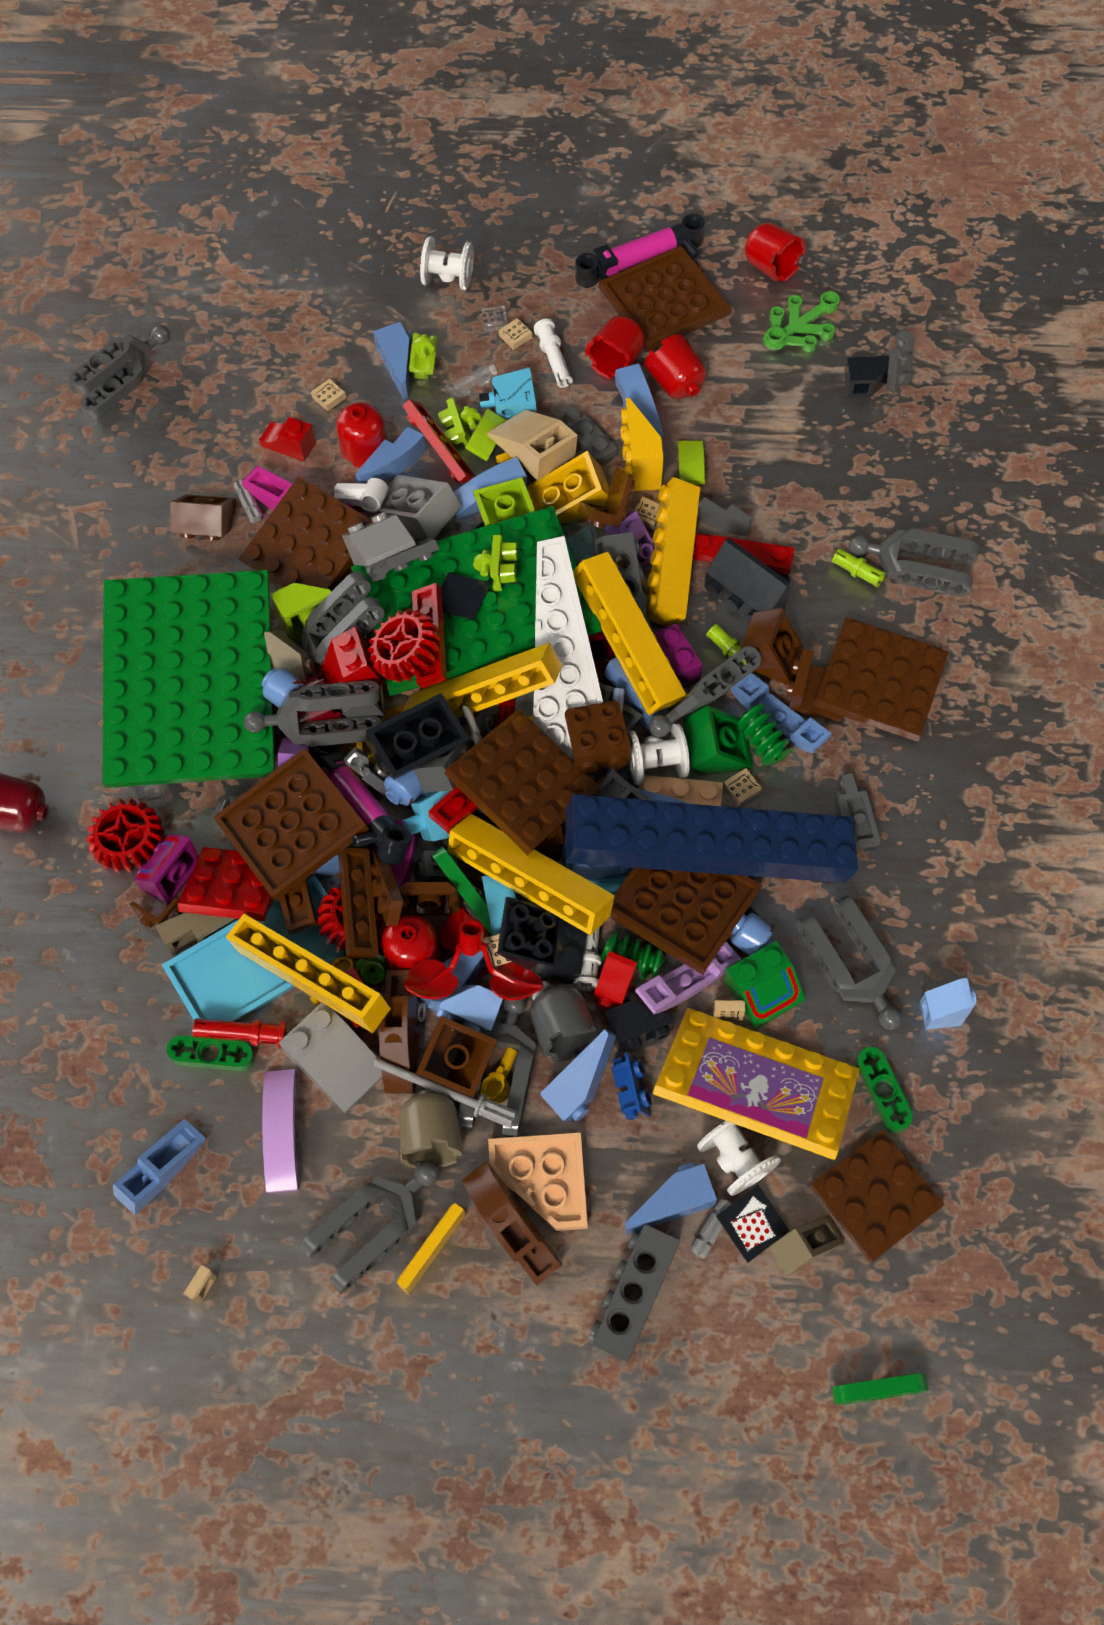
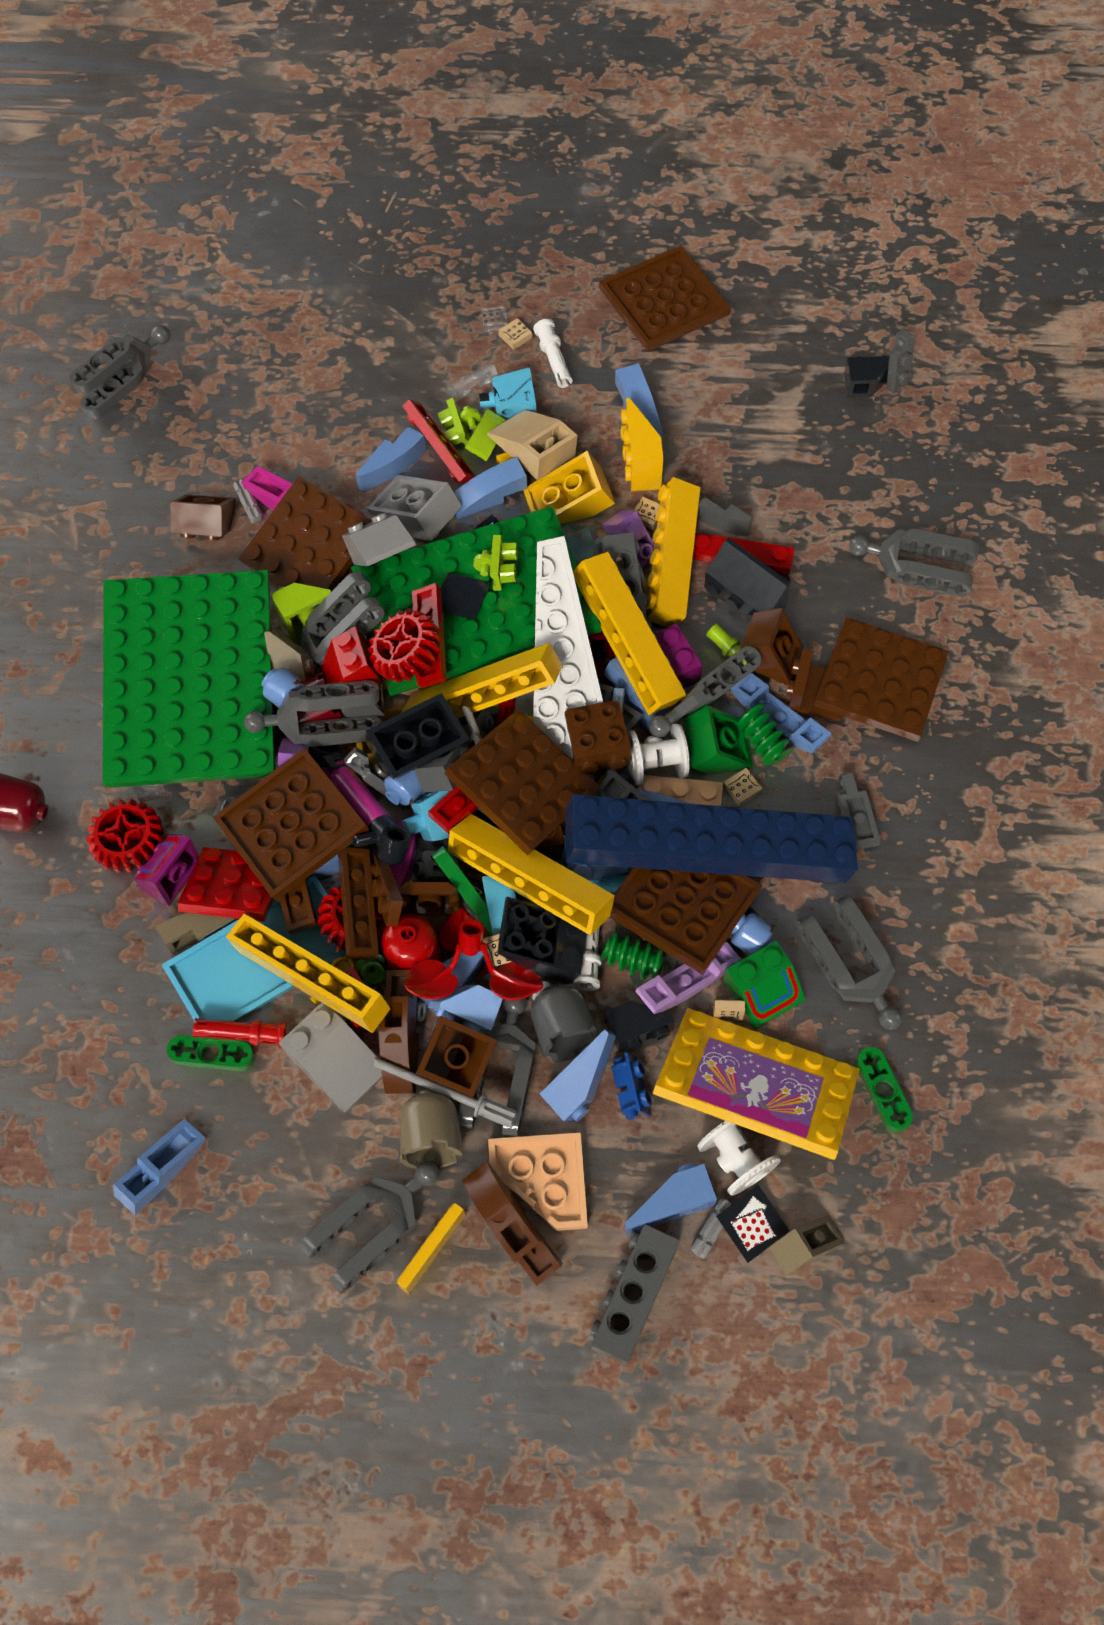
reddish brown bracket [129,896,183,929] -> none
tan tile [183,1265,217,1304] -> none
red arch [259,416,316,462] -> none
lavender slope [262,1069,298,1193] -> none
tan tile [311,379,346,412] -> none
white piece [334,478,388,513] -> none
red cylinder [336,402,388,467] -> none
dark grey hinge [365,538,439,582] -> none
medium blue slope [373,322,413,399] -> none
lime hips [409,333,438,380] -> none
white hose [420,236,474,291] -> none
lime slope [473,477,535,526] -> none
yellow plate [480,1048,517,1104] -> none
dark grey hinge [563,406,618,465] -> none
piece [575,214,705,288] -> none
reddish brown bracket [578,467,635,528] -> none
red cylinder [585,316,645,380] -> none
red slope [594,951,637,1011] -> none
red cylinder [644,334,706,399] -> none
lime slope [677,441,705,485] -> none
red cylinder [745,222,806,282] -> none
bright green plant [763,291,840,352] -> none
reddish brown plate [810,1129,945,1263] -> none
green beam [831,1373,929,1406] -> none
lime pin [832,548,886,588] -> none
light blue slope [920,978,976,1030] -> none

